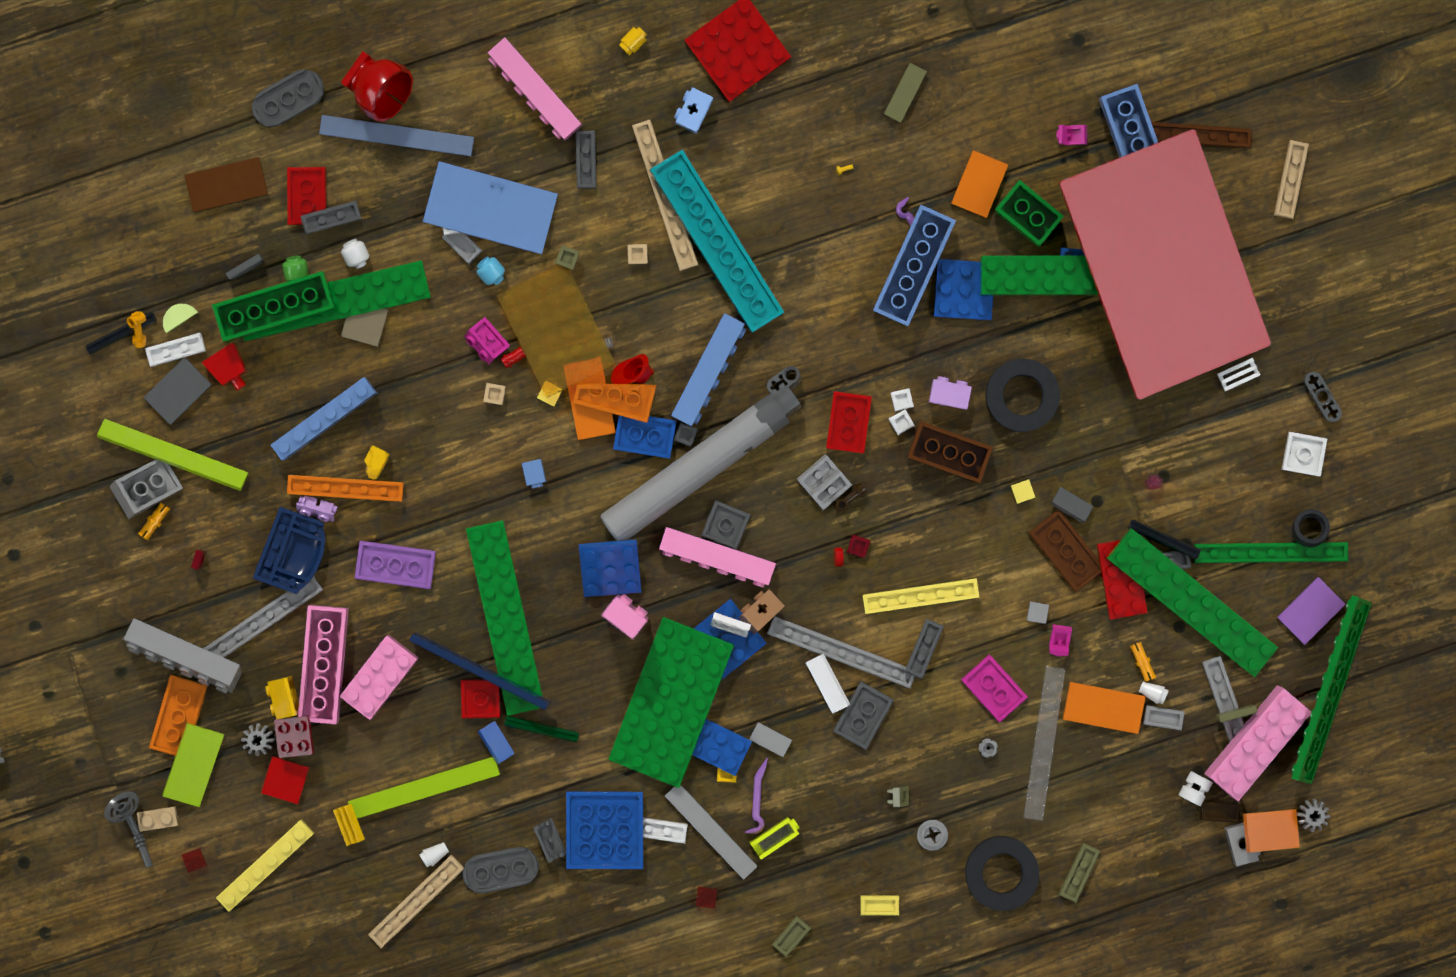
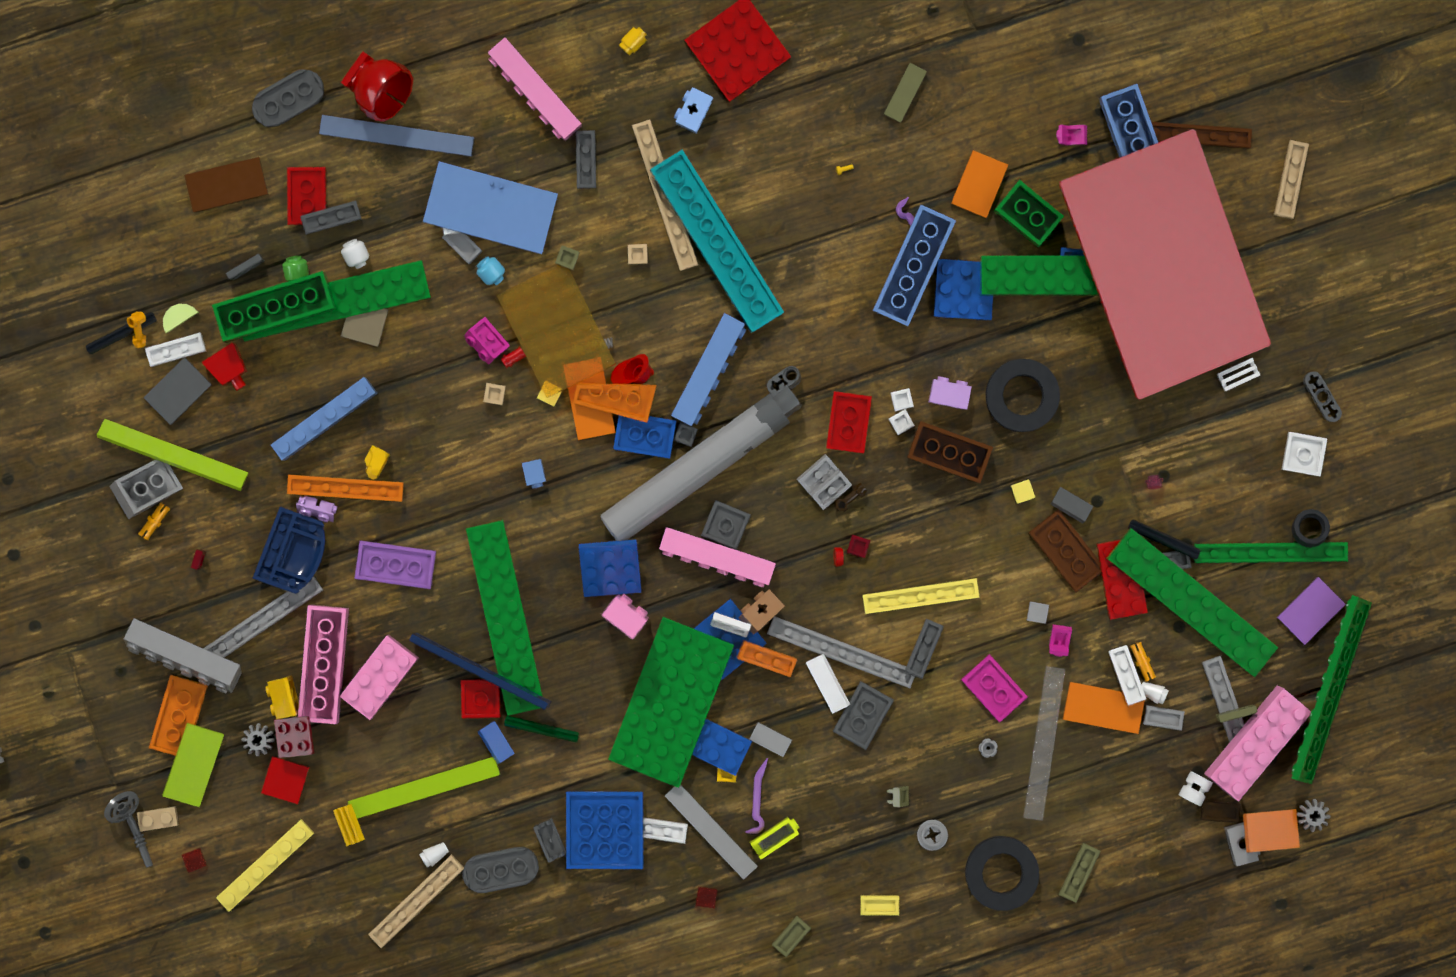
none -> orange tile [737,640,797,677]
none -> white plate [1108,645,1146,706]

